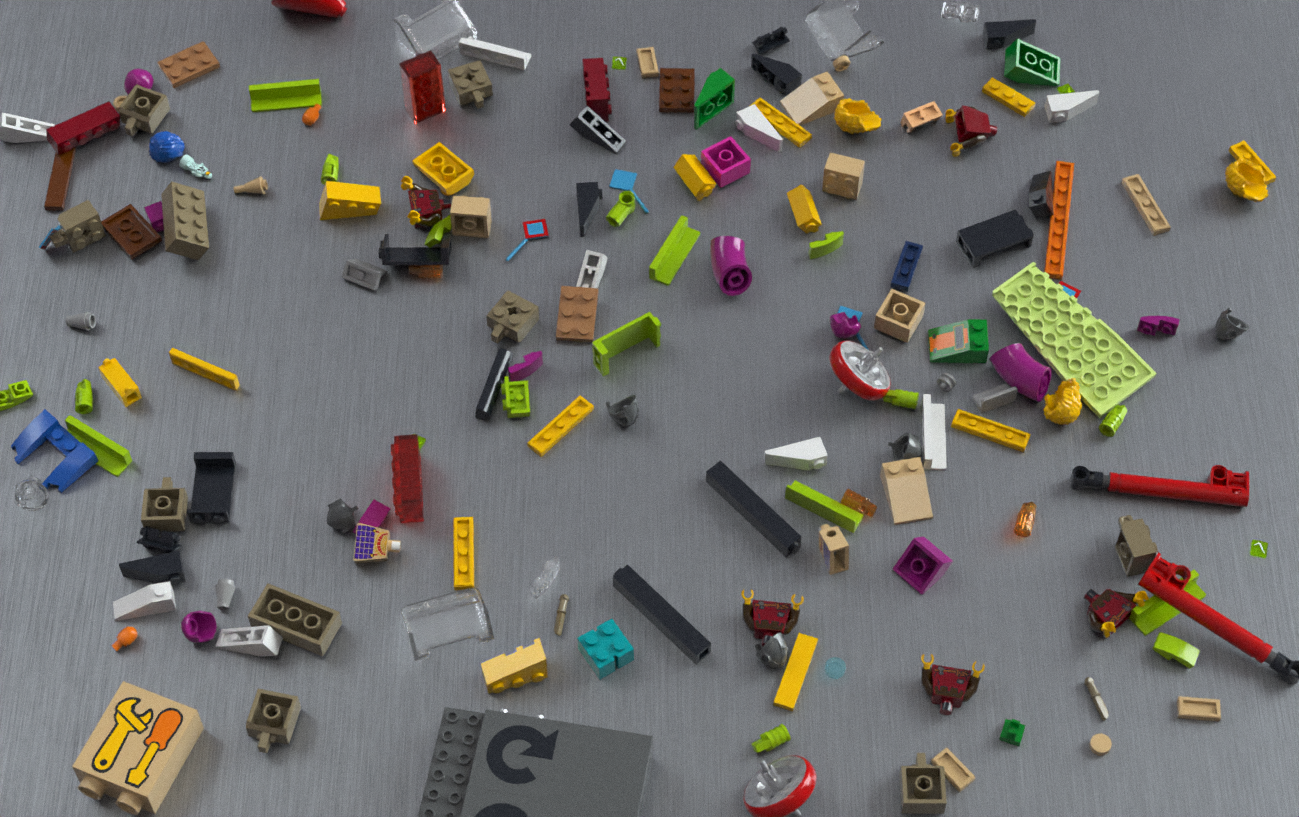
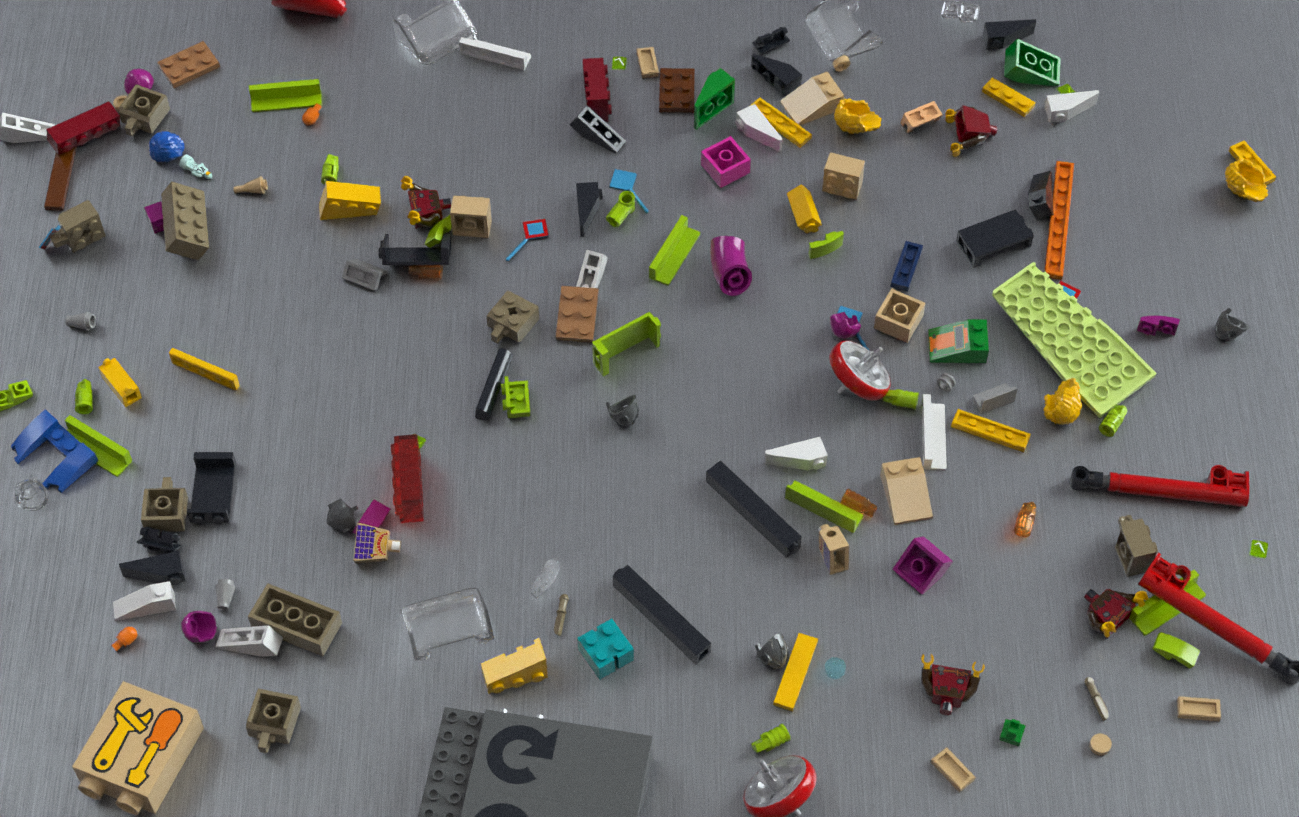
reddish brown plate [101,204,162,260] -> none
clear red brick [399,50,446,124] -> none
yellow slope [412,142,474,196] -> none
dark tan hinge [448,60,493,109] -> none
yellow tile [453,517,474,590] -> none
magenta slope [508,350,543,382] -> none
yellow tile [527,395,594,457] -> none
yellow brick [673,154,716,201] -> none
torso [741,589,804,647] -> none
dark grey helmet [888,433,923,461] -> none
dark tan hinge [899,753,947,814] -> none
magenta brick [989,343,1051,402] -> none
tan tile [1121,174,1171,236] -> none

